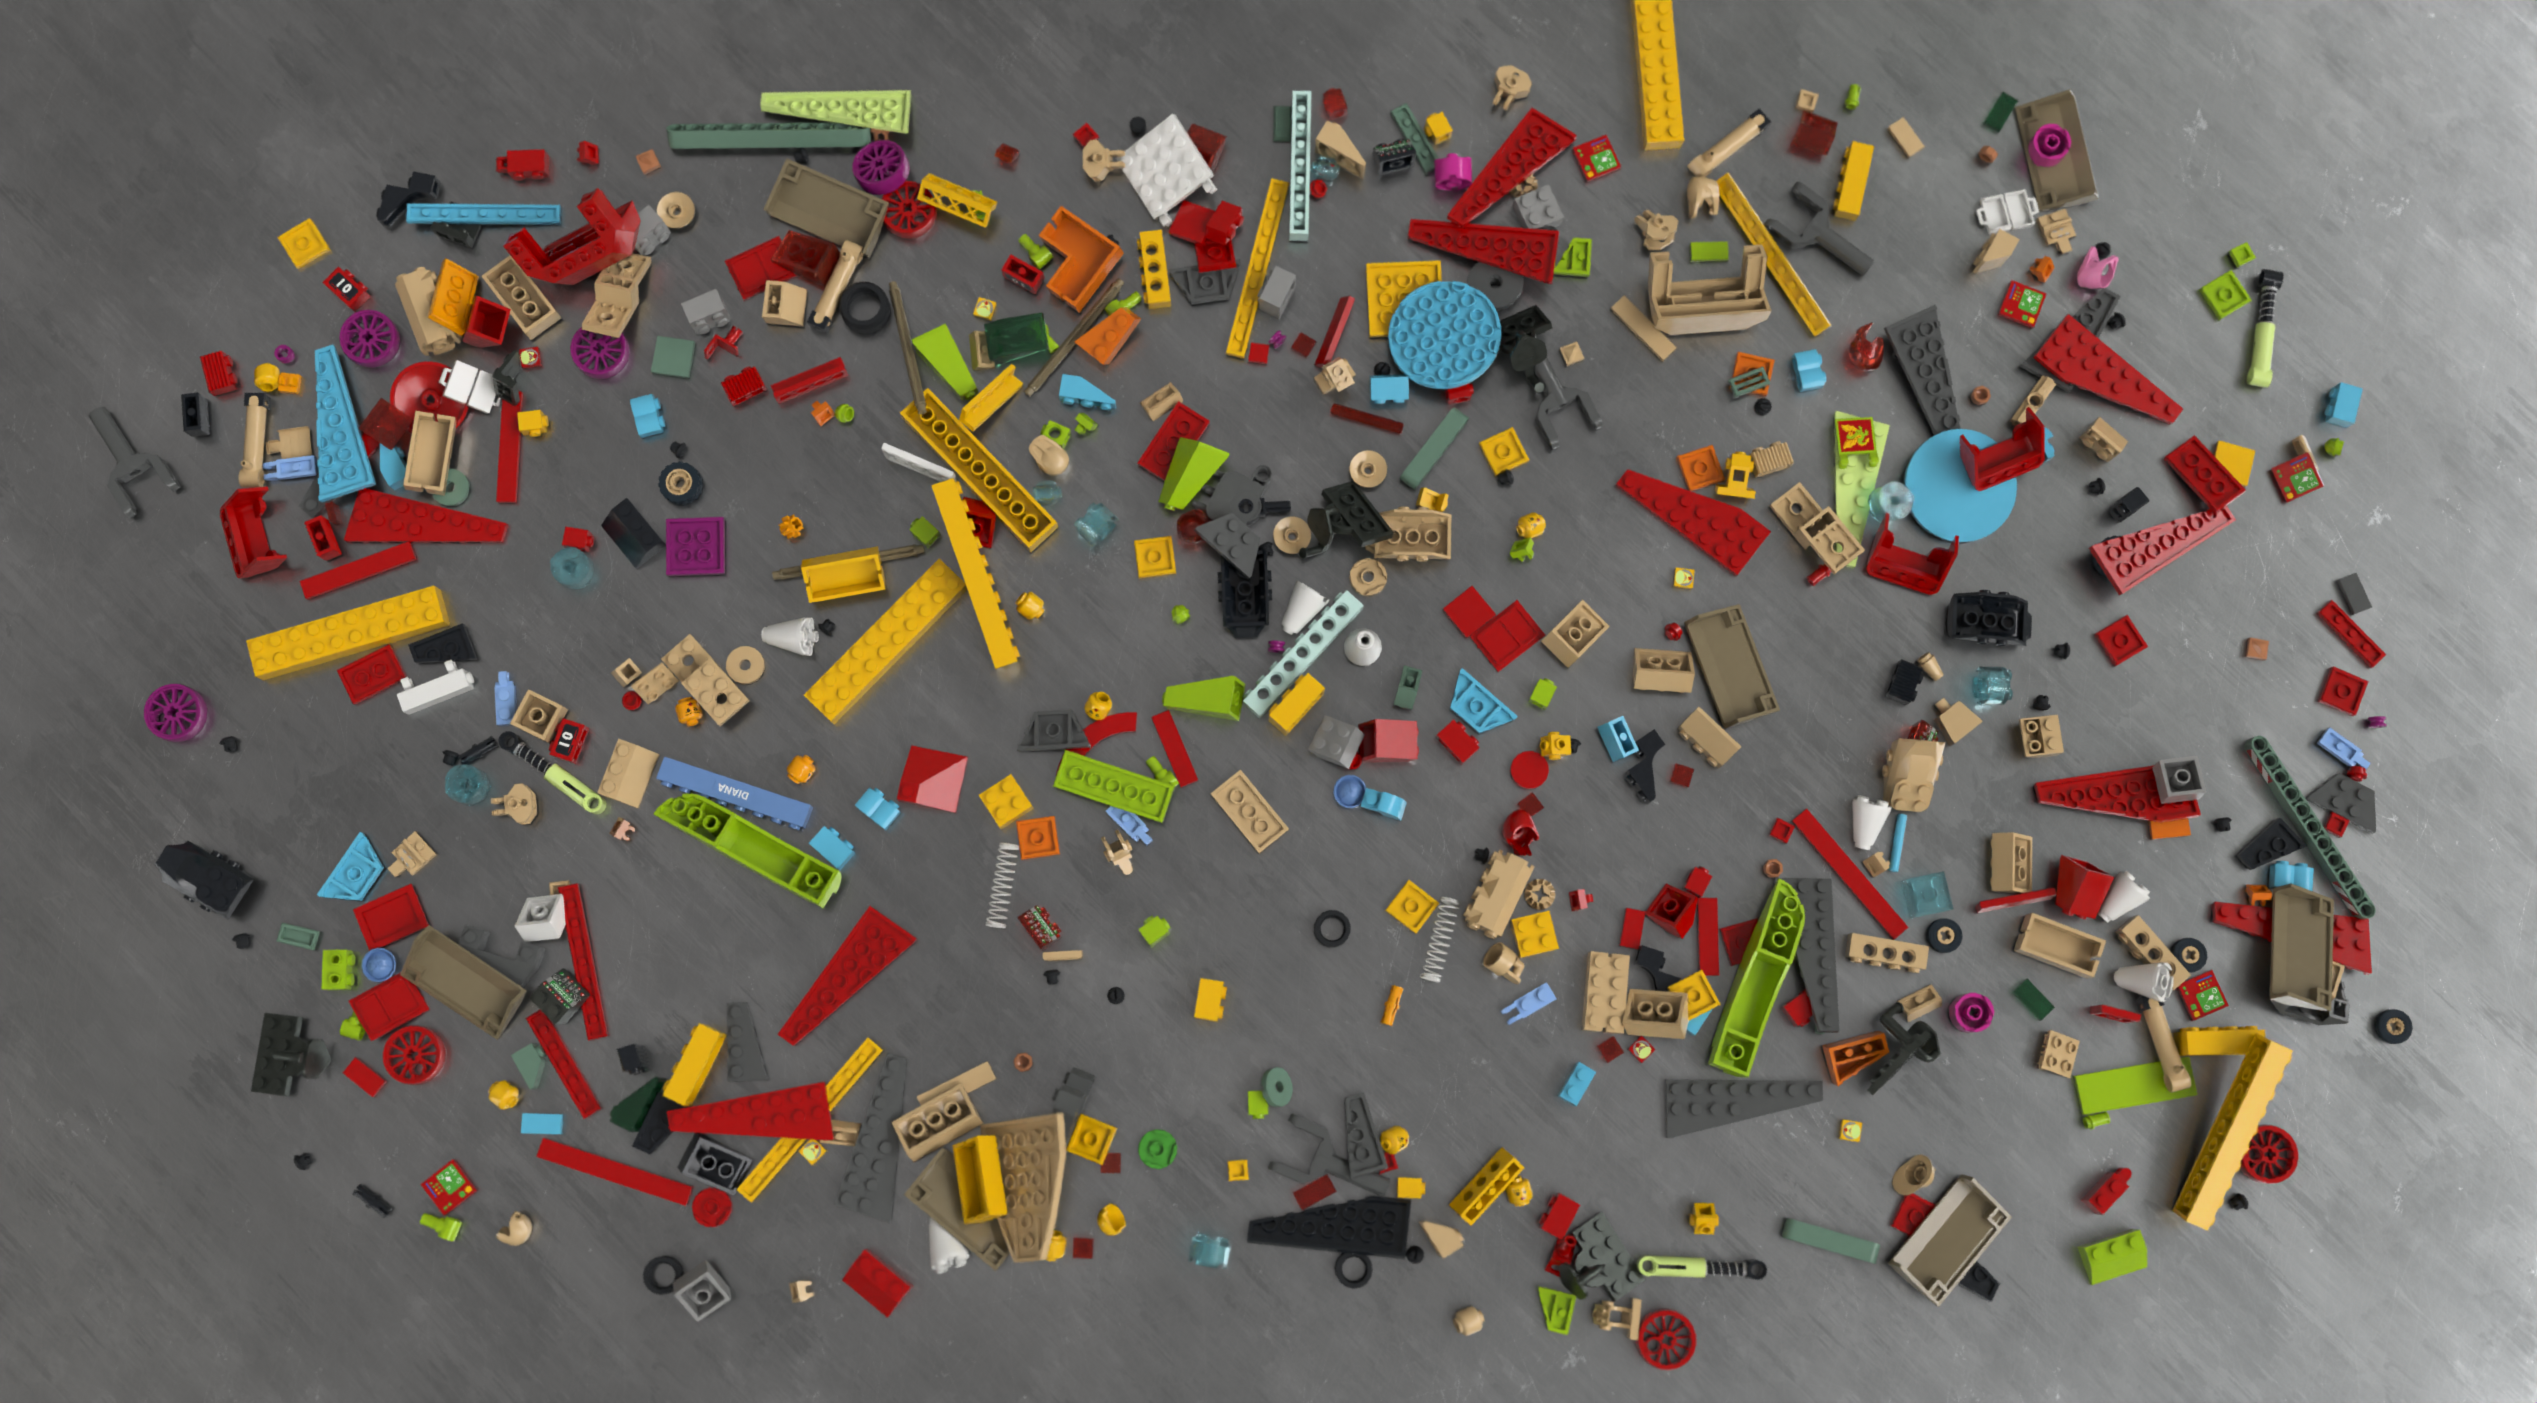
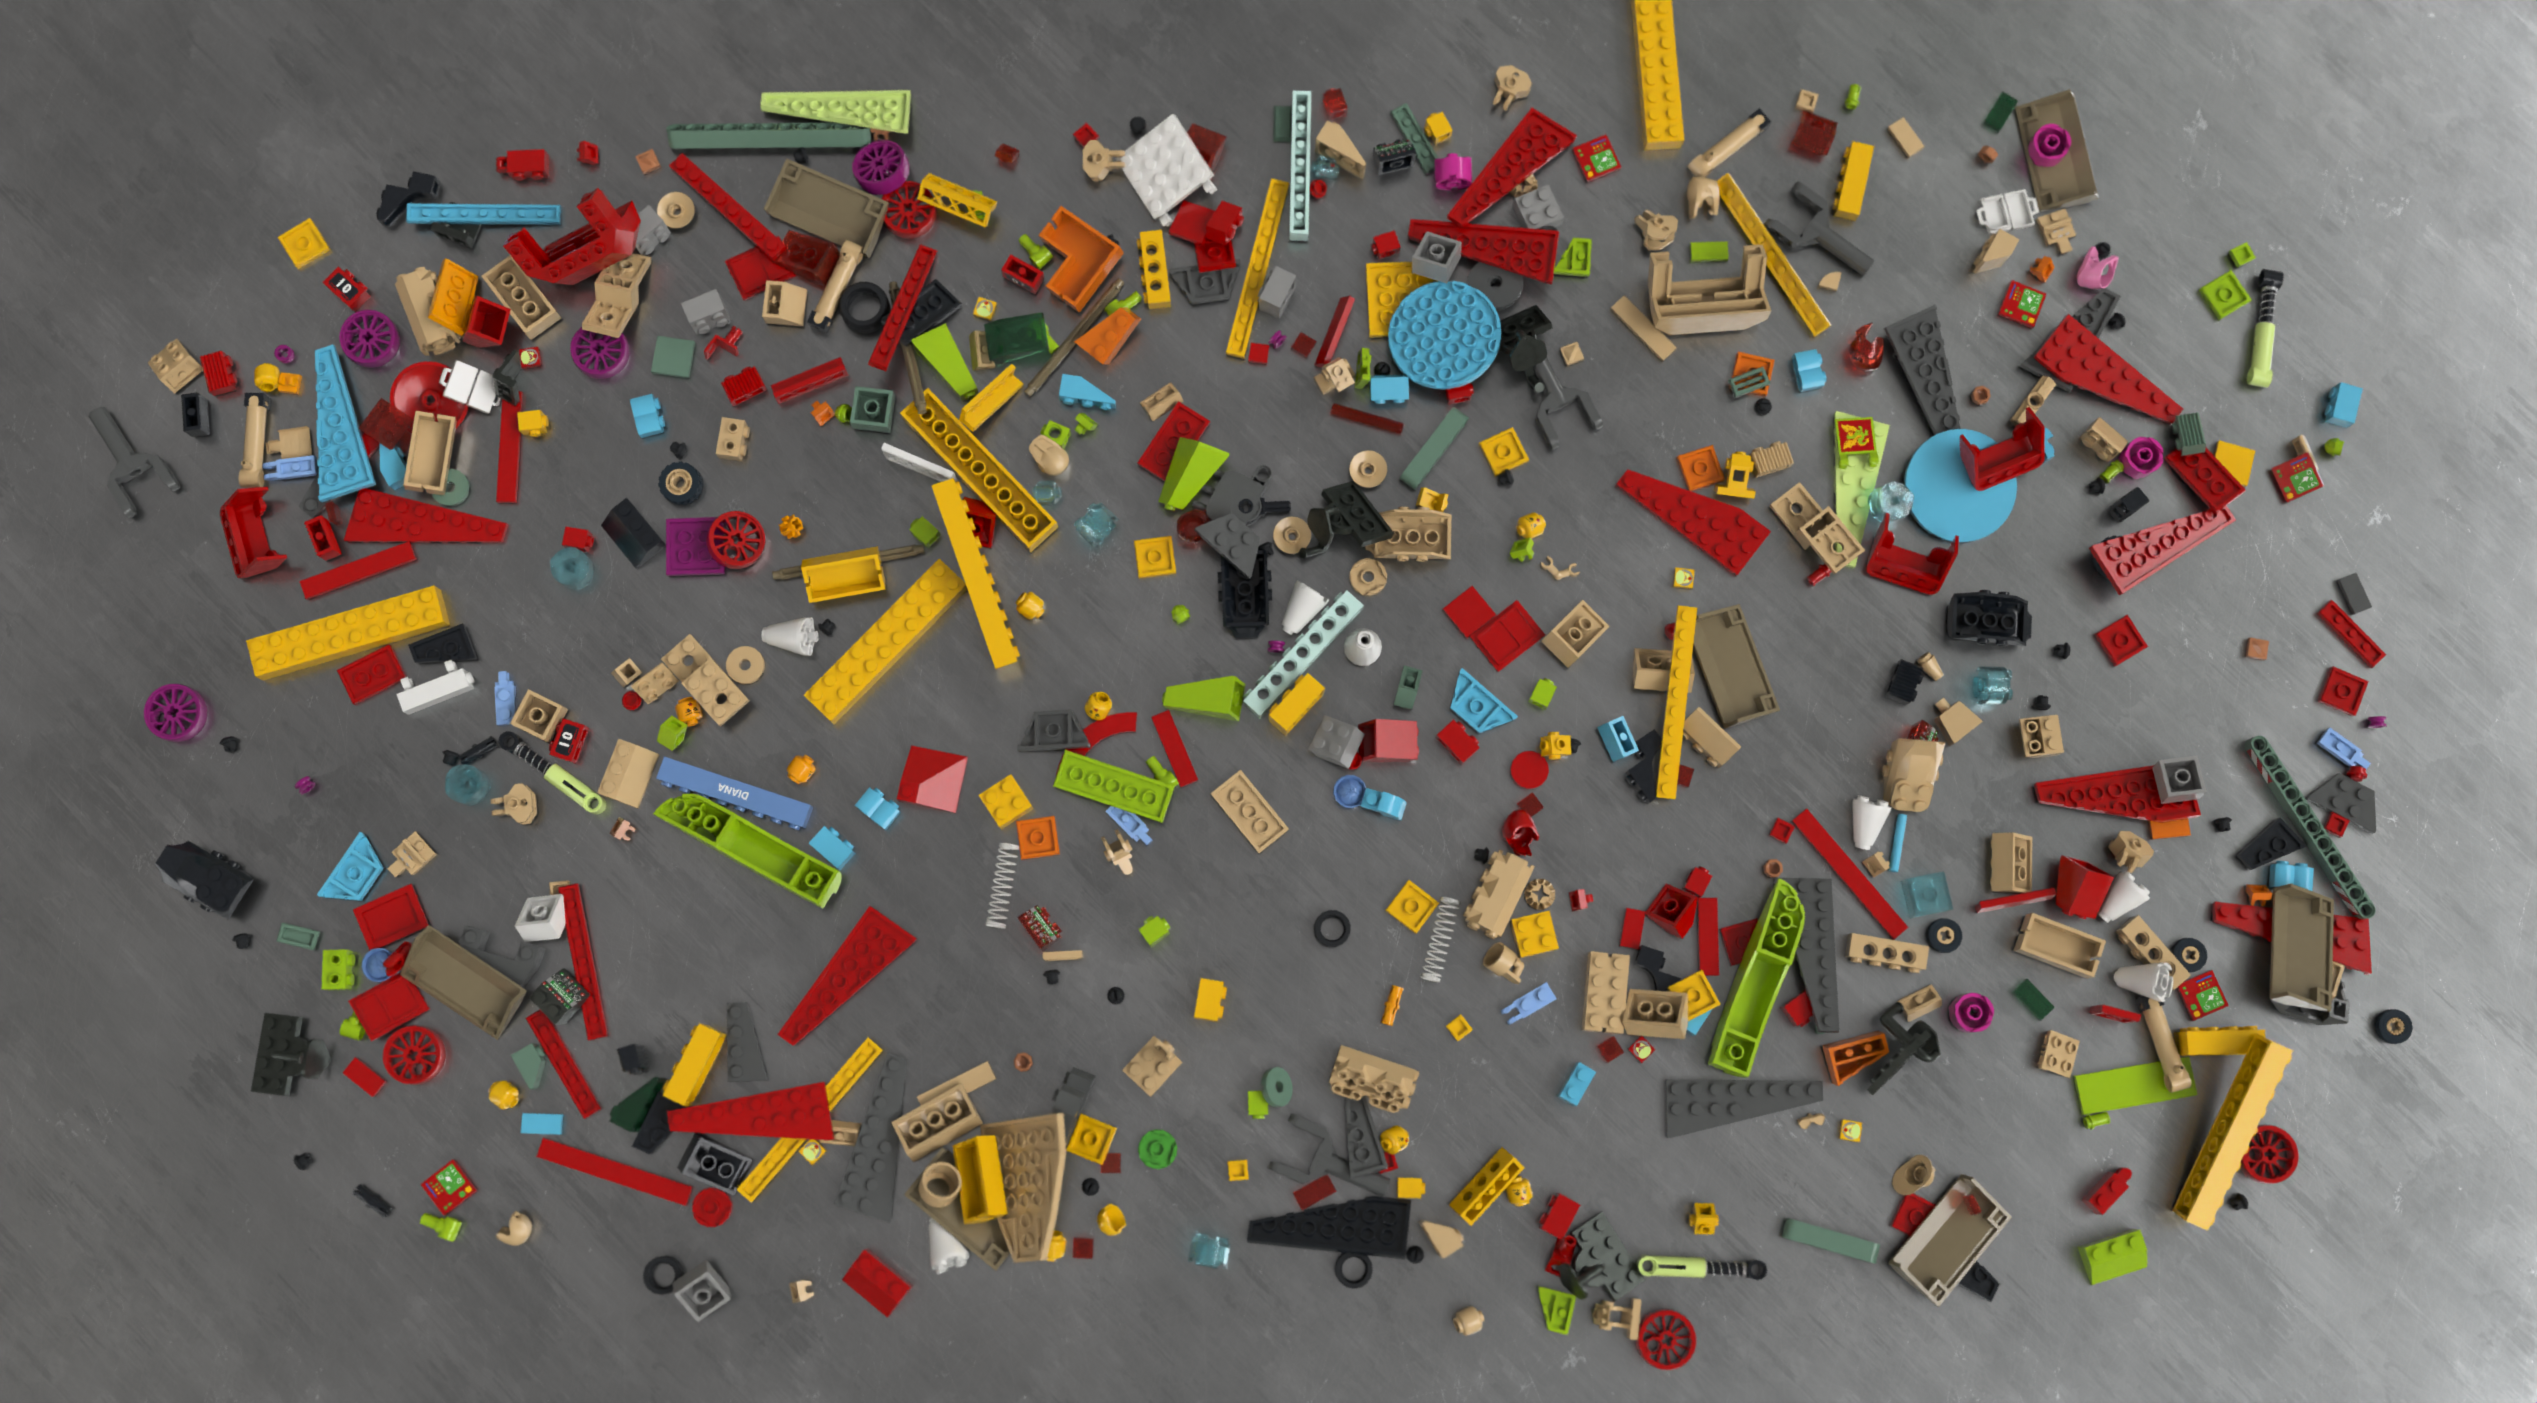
none -> tan bracket [148,339,203,393]
none -> magenta bush [294,776,315,795]
none -> red hinge [383,941,412,977]
none -> lime brick [657,715,688,751]
none -> red plate [669,153,787,261]
none -> red piece [706,511,765,569]
none -> tan brick [716,417,750,462]
none -> sand green brick [850,386,896,433]
none -> red tile [868,244,937,371]
none -> black tile [881,279,962,347]
none -> tan piece [918,1162,962,1208]
none -> black piece [1082,1178,1099,1196]
none -> tan bracket [1122,1036,1183,1097]
none -> tan brick [1328,1045,1419,1113]
none -> lime wing [1354,347,1371,389]
none -> red brick [1371,230,1401,260]
none -> light grey brick [1412,231,1462,283]
none -> yellow tile [1445,1014,1473,1042]
none -> tan arm [1540,556,1580,580]
none -> yellow plate [1656,605,1697,799]
none -> tan piece [1797,1113,1825,1129]
none -> tan tile [1818,272,1841,292]
none -> clear red tile [1963,1194,1981,1215]
none -> lime pin [2099,460,2124,484]
none -> tan hinge [2108,831,2154,873]
none -> dark pink brick [2118,437,2164,479]
none -> sand green brick [2172,412,2206,456]

